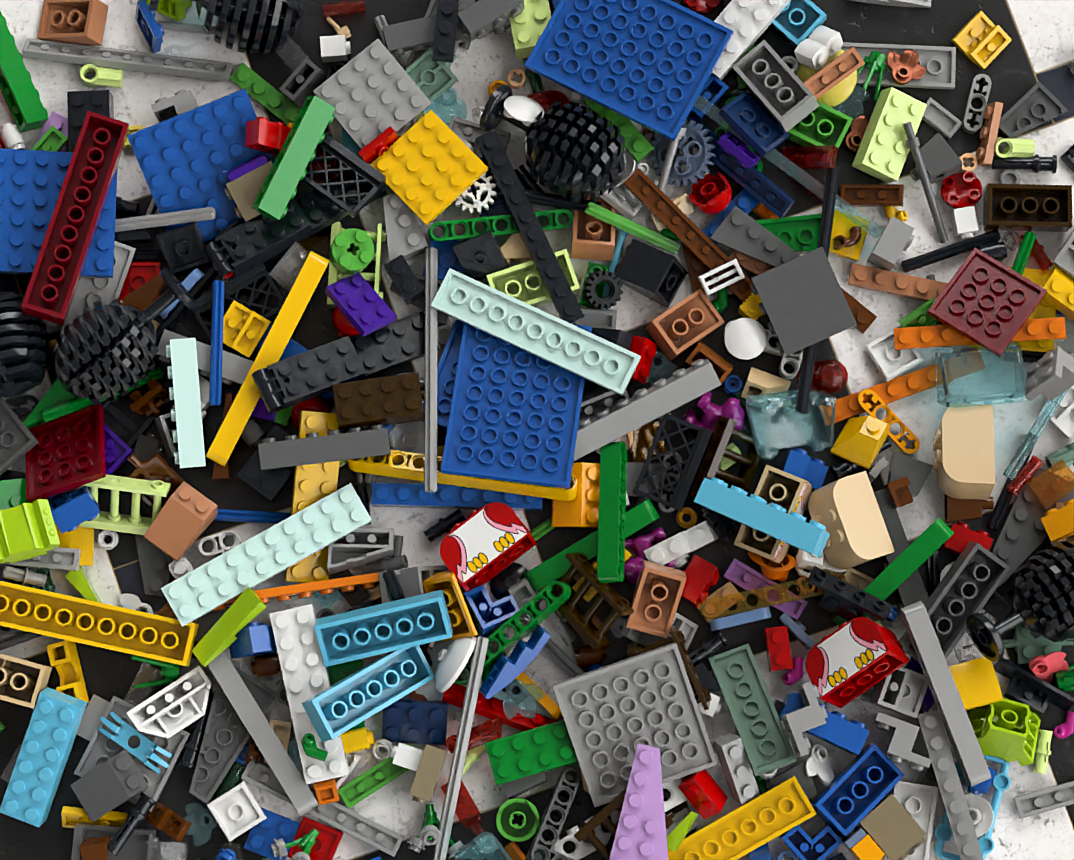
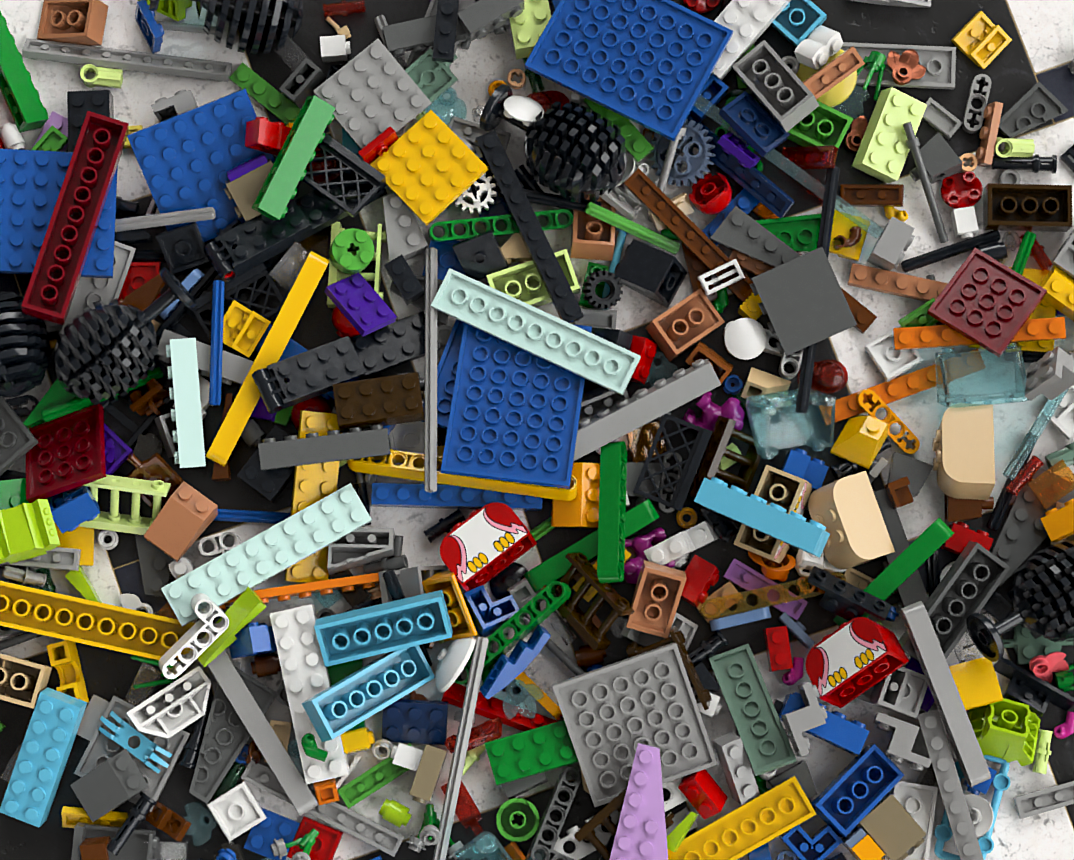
white plate [805,744,840,787] -> none
none -> white beam [158,593,229,679]
none -> lime brick [378,798,412,828]

